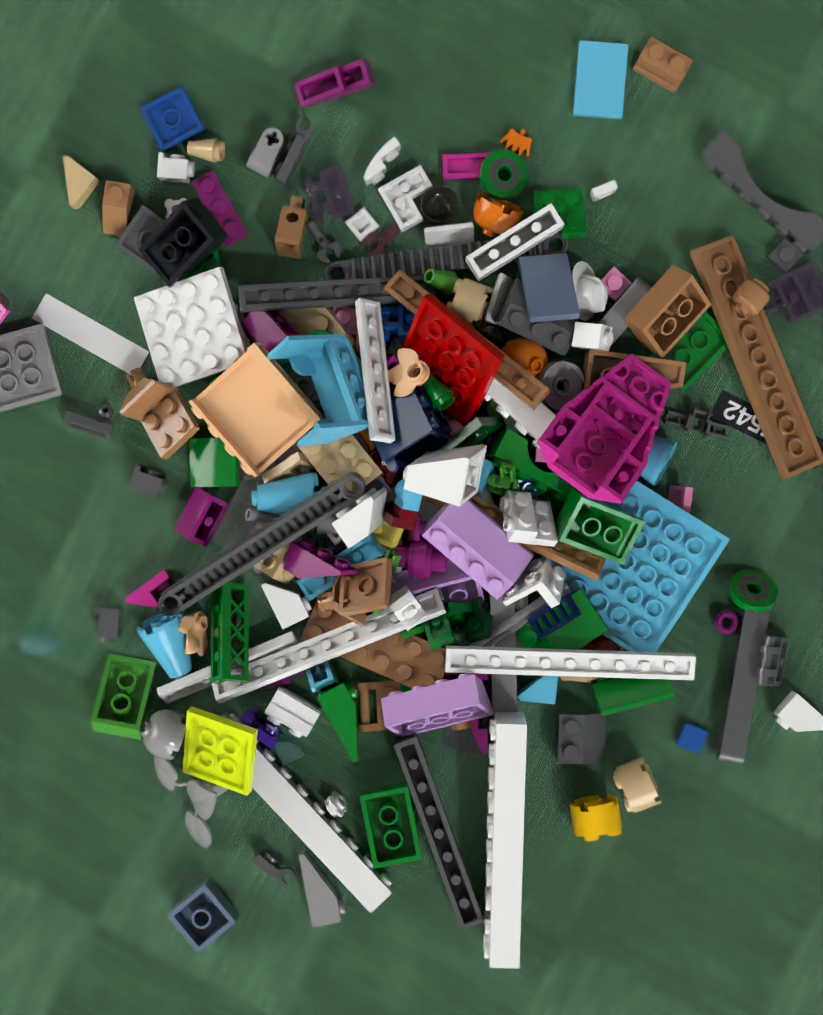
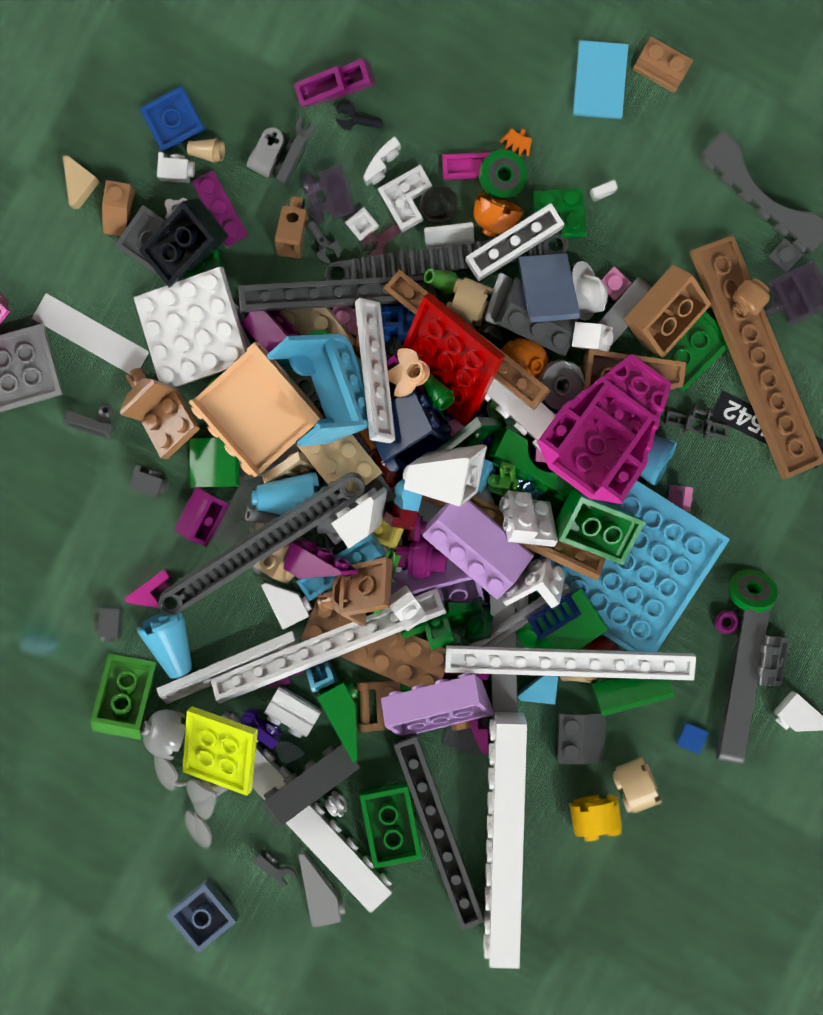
light nougat plate [178,611,208,656] -> none
green fence [211,582,249,684] -> none
none -> dark grey brick [260,744,360,828]
none -> black bar [336,104,383,132]

